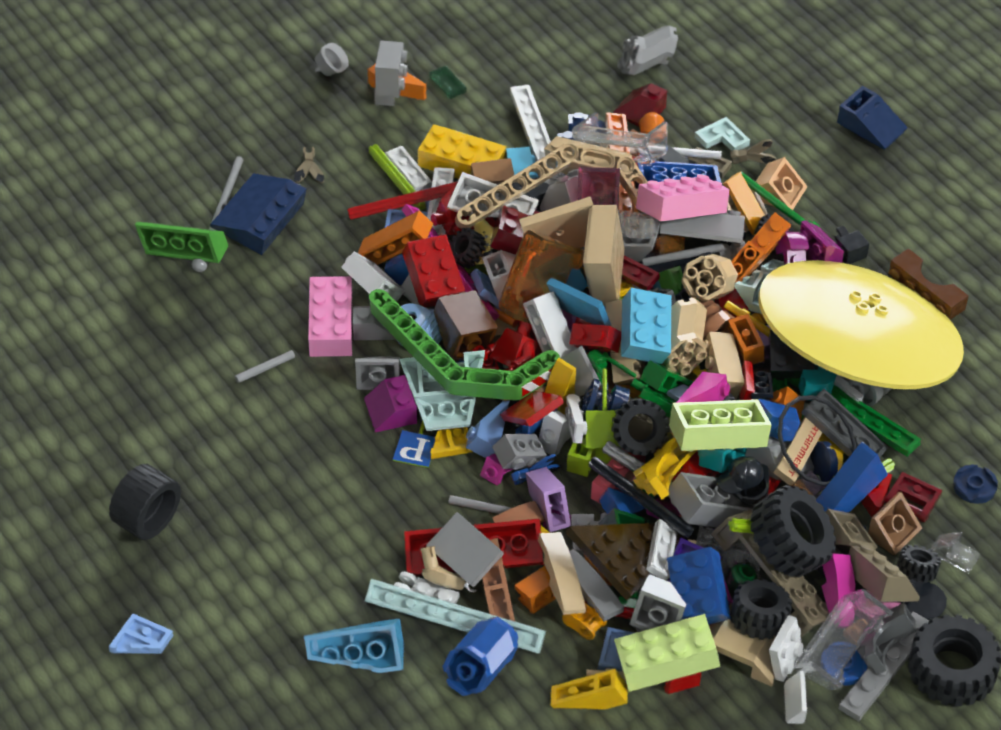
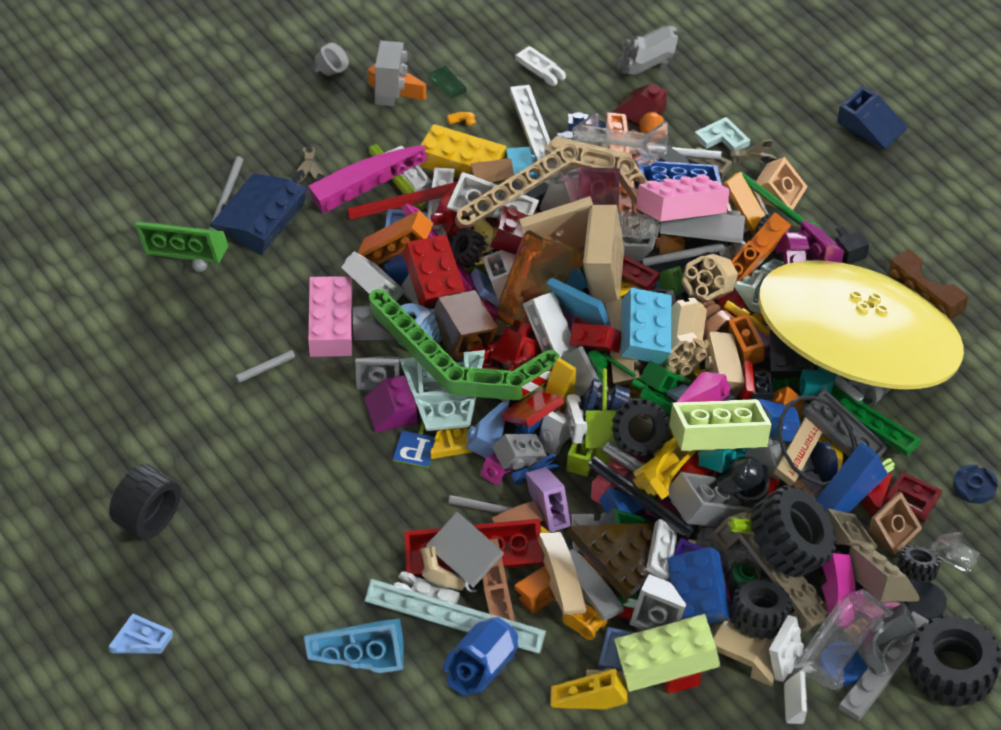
none -> dark pink slope [309,145,427,214]
none -> light orange arm [446,112,476,126]
none -> white hinge [515,46,566,86]

